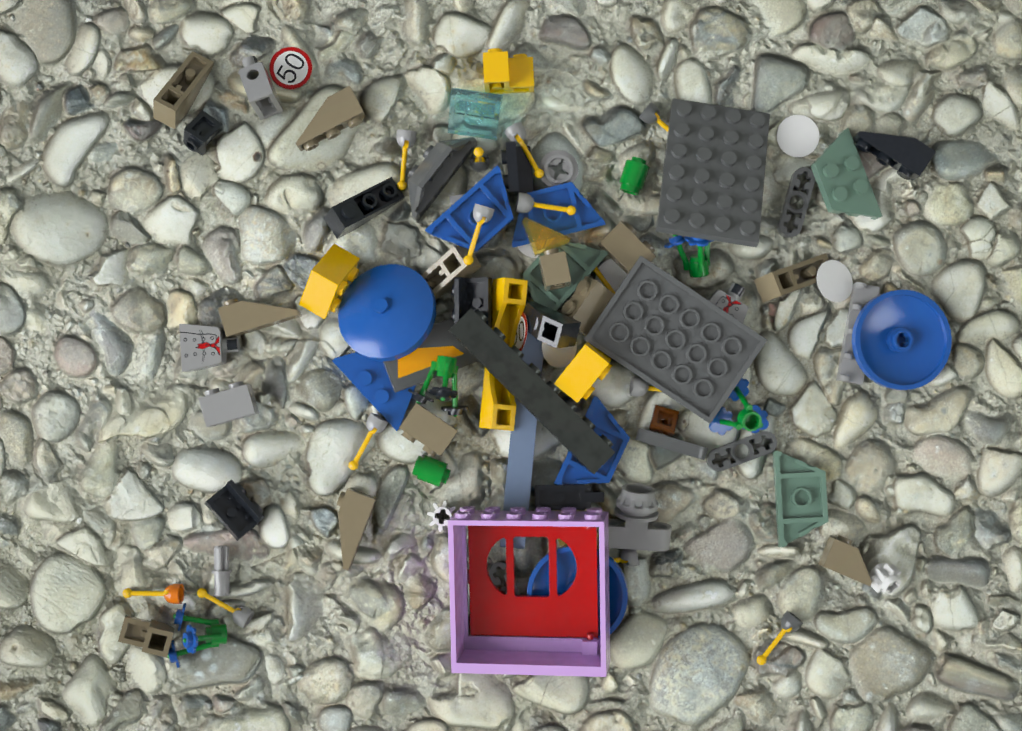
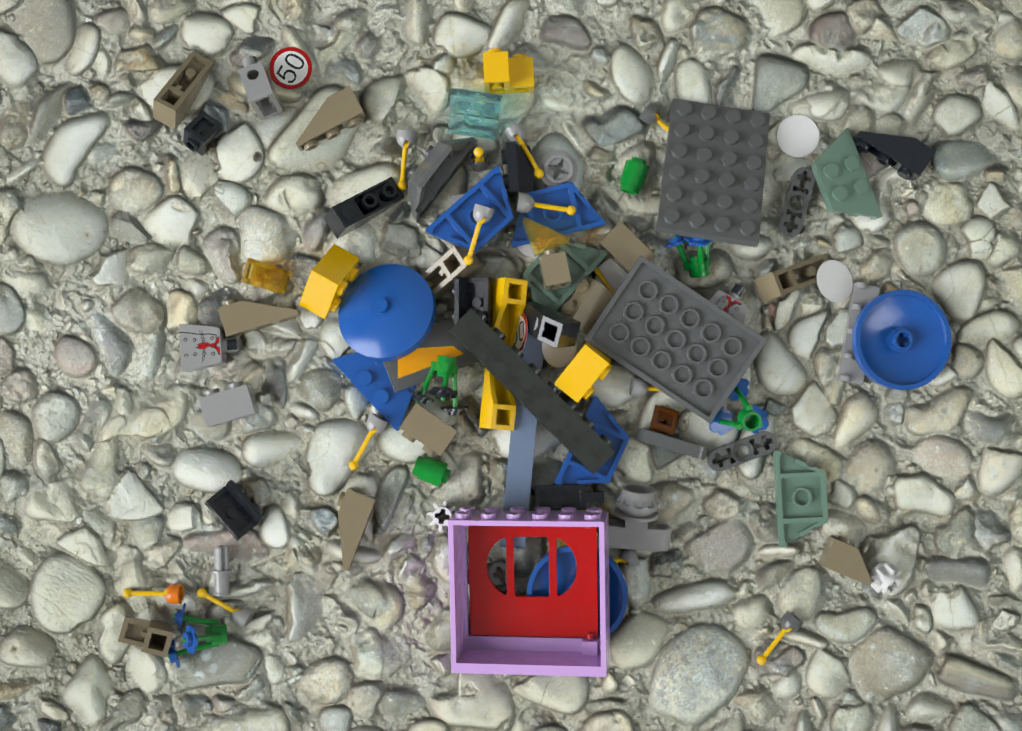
none -> clear yellow slope [241,258,291,295]

